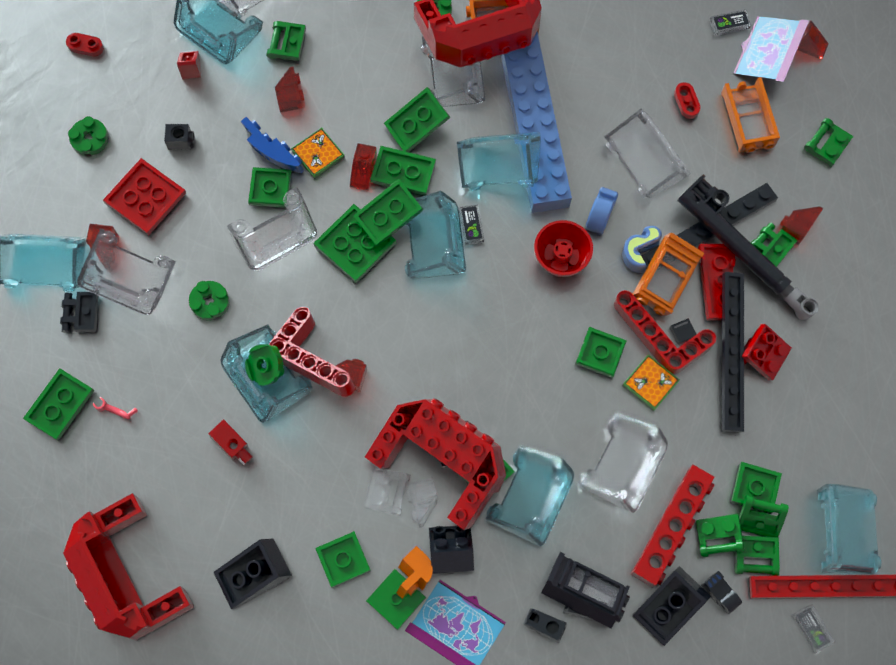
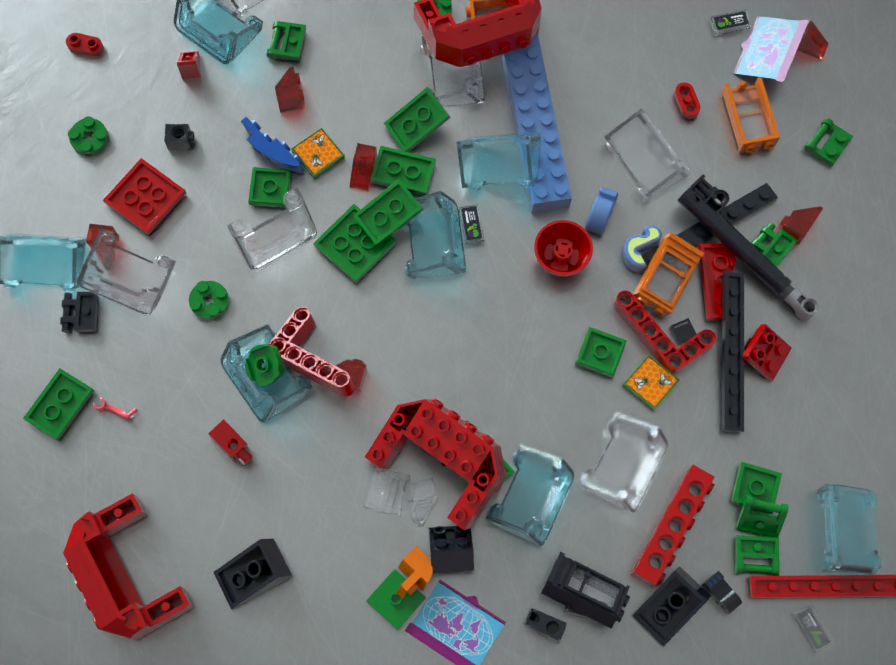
green plate [315,531,371,588] -> none
green plate [696,514,745,558] -> none

